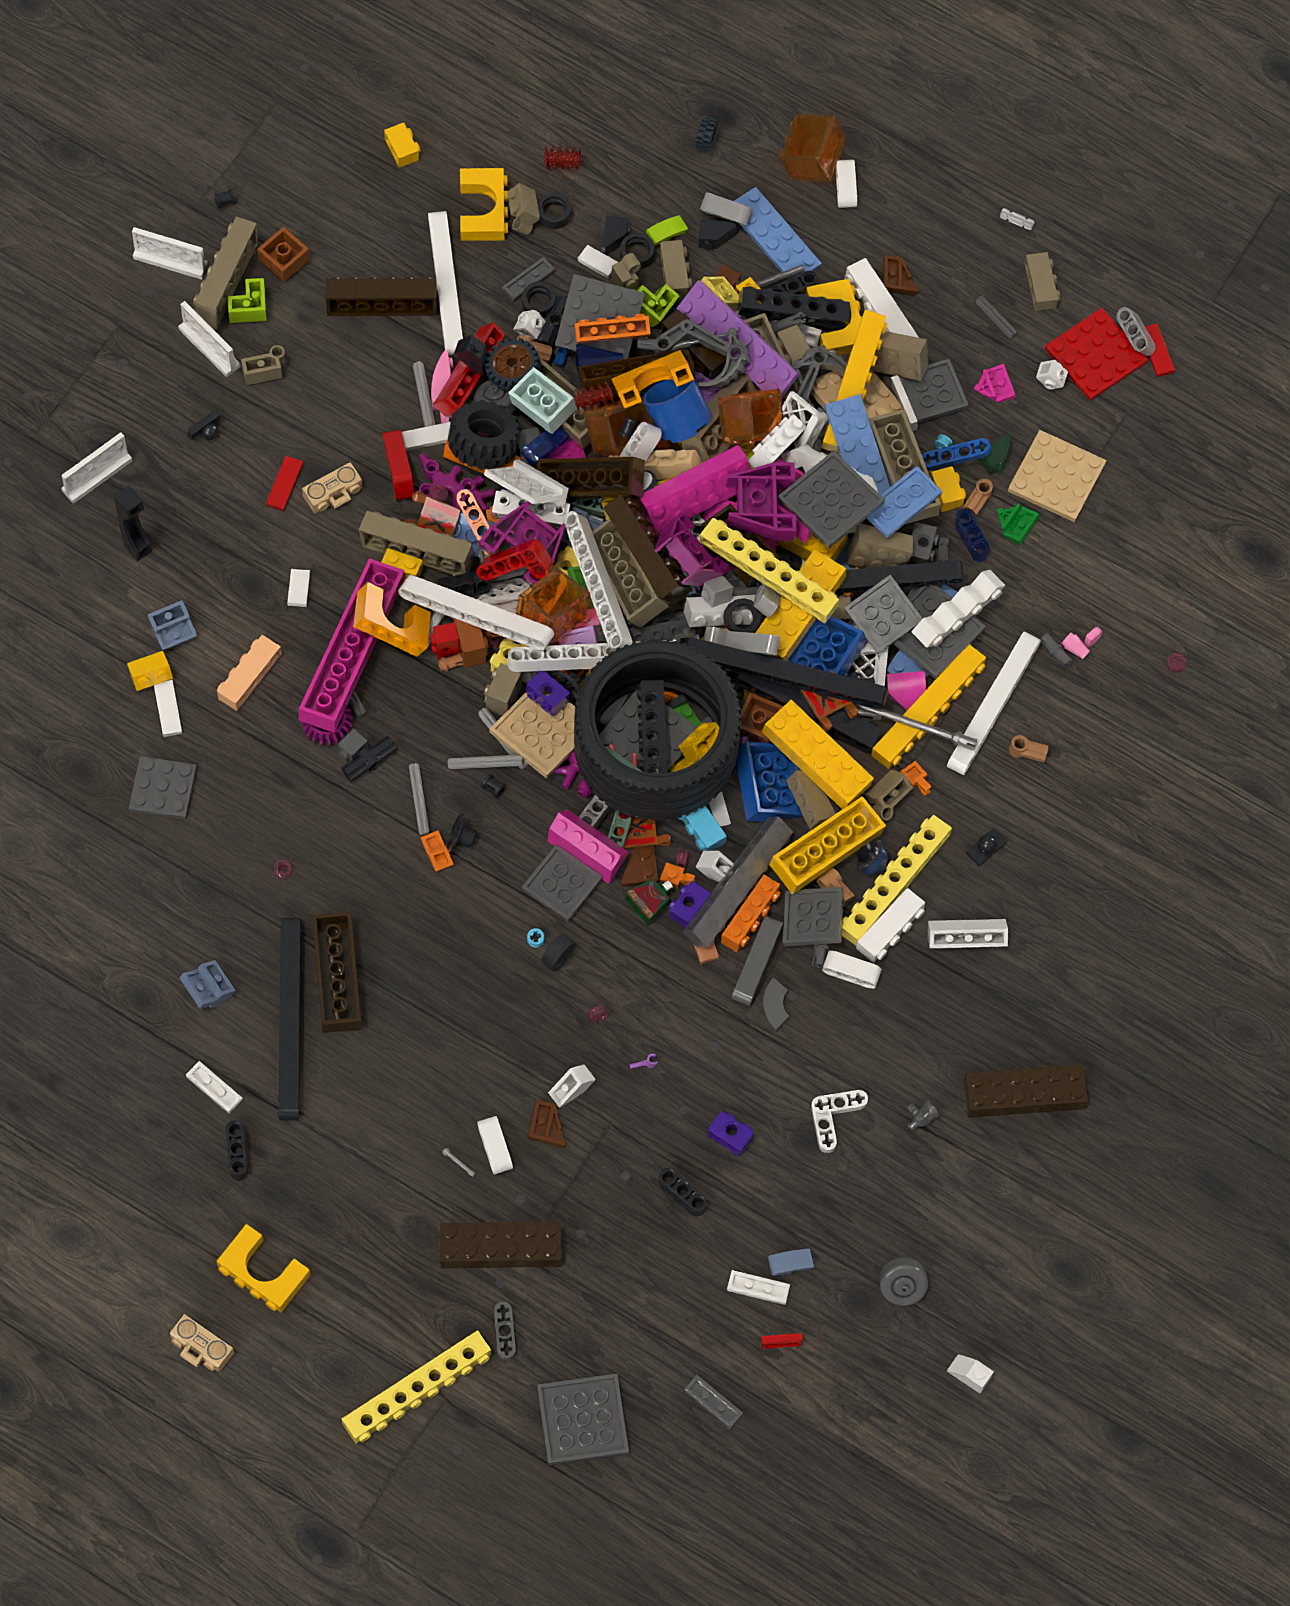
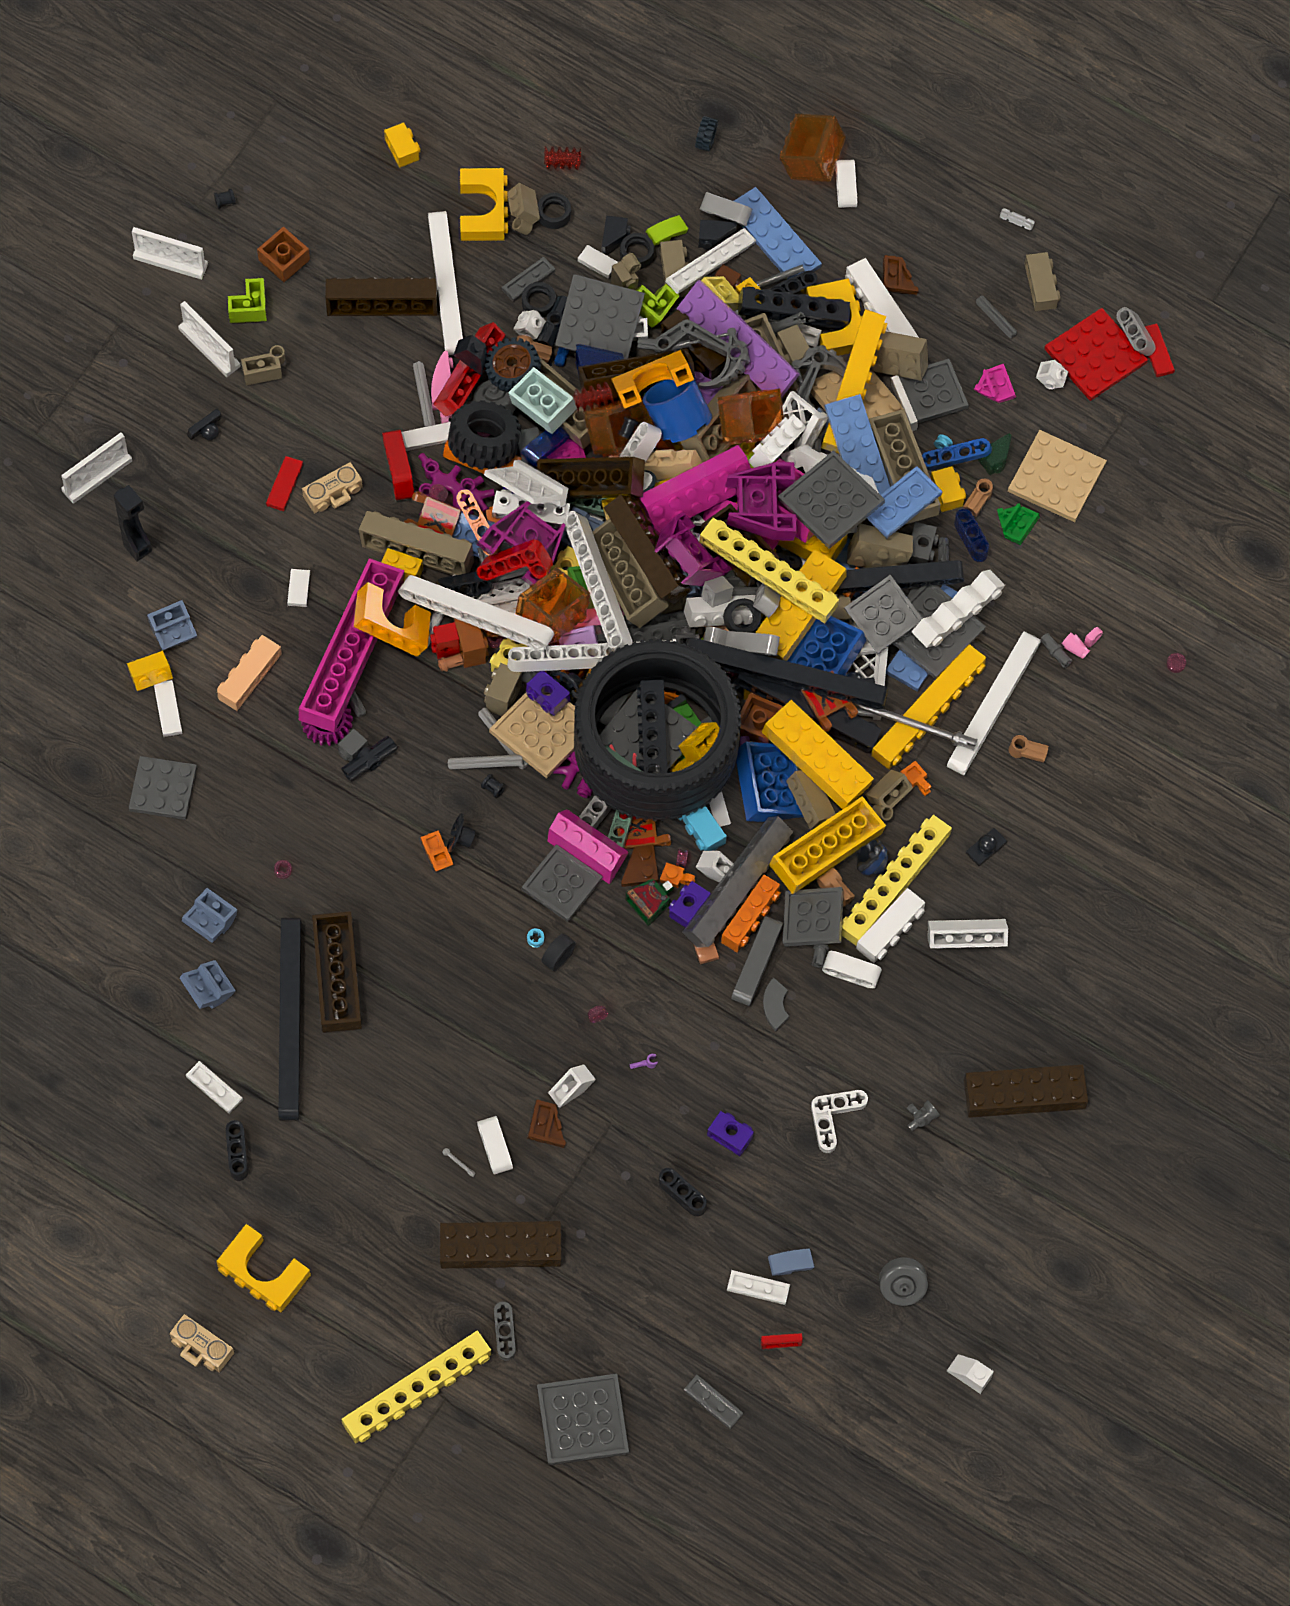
dark tan brick [193,217,258,329] -> none
light grey axle [409,763,429,835] -> none
orange brick [574,314,651,344] -> none
dark pink slope [887,671,926,711] -> none
none -> sand blue brick [182,888,237,943]
none -> white tile [665,228,756,294]

